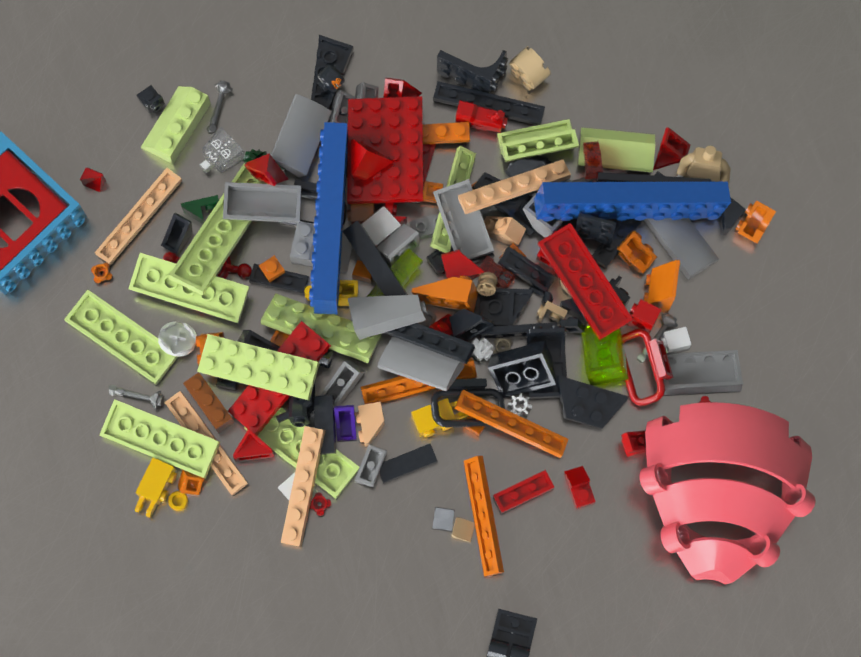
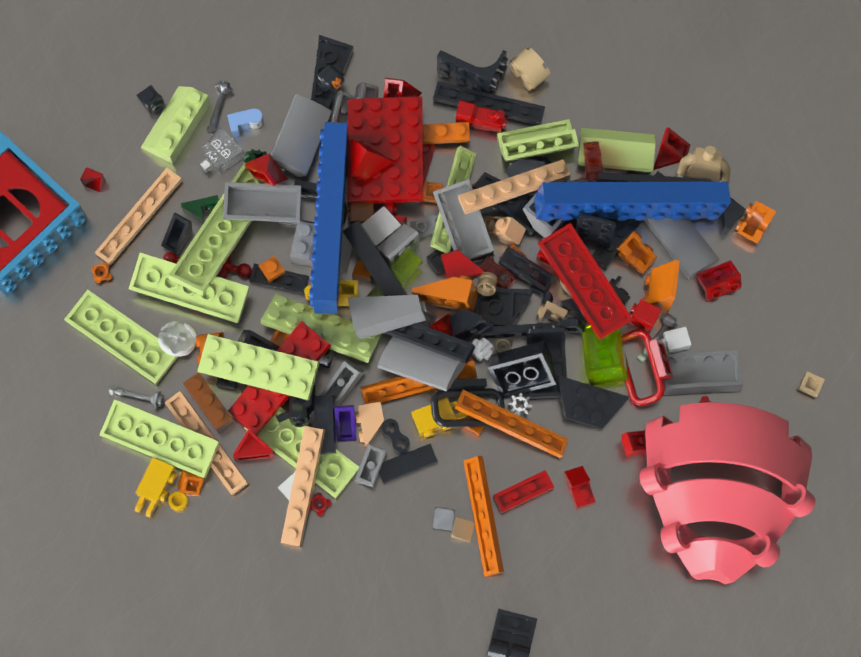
none -> light blue leg [227,109,264,138]
none -> black axle [381,419,410,455]
none -> red bracket [696,260,742,301]
none -> tan plate [798,371,825,398]

